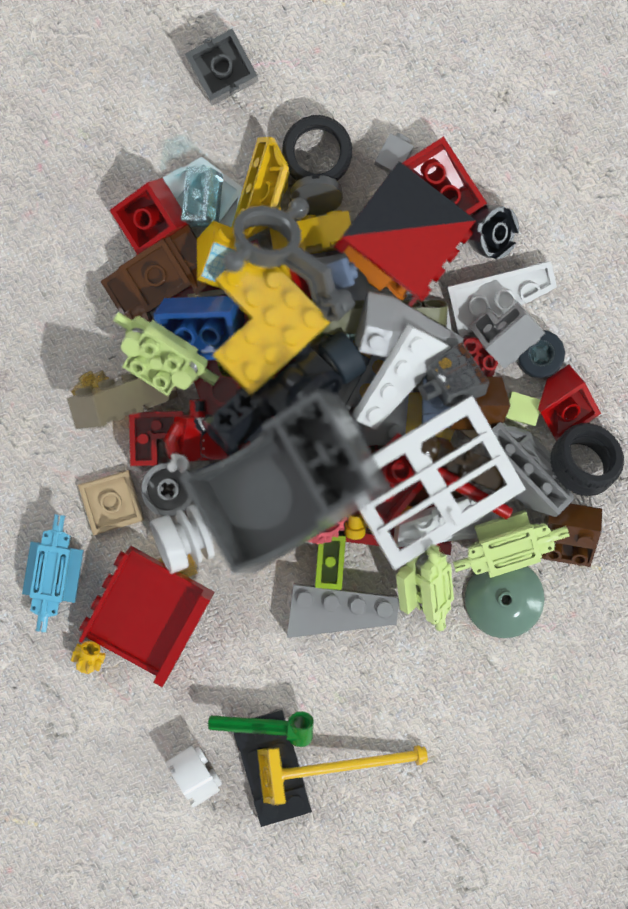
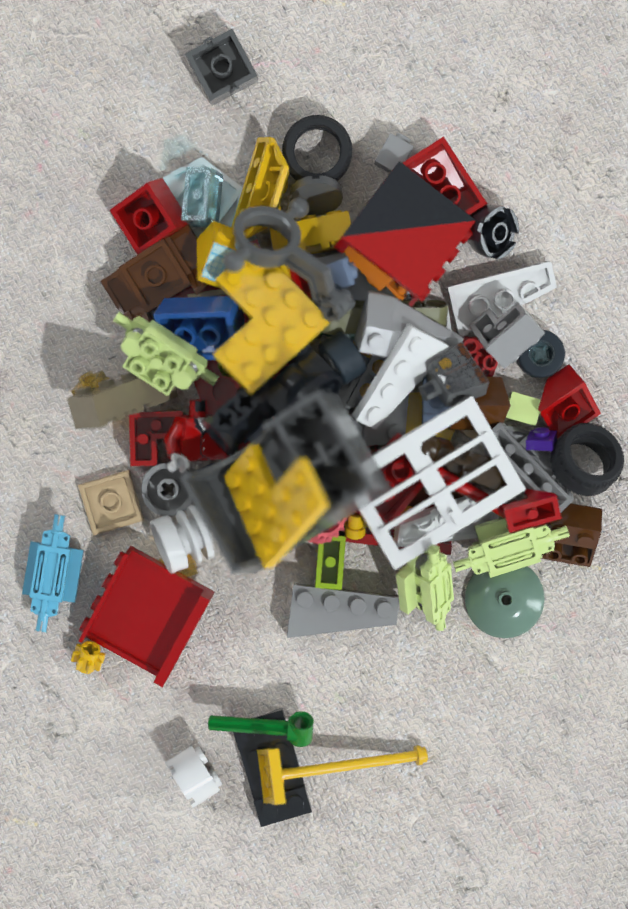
none -> yellow plate [224,444,329,569]
none -> red slope [502,489,562,533]
none -> dark purple plate [526,427,557,451]

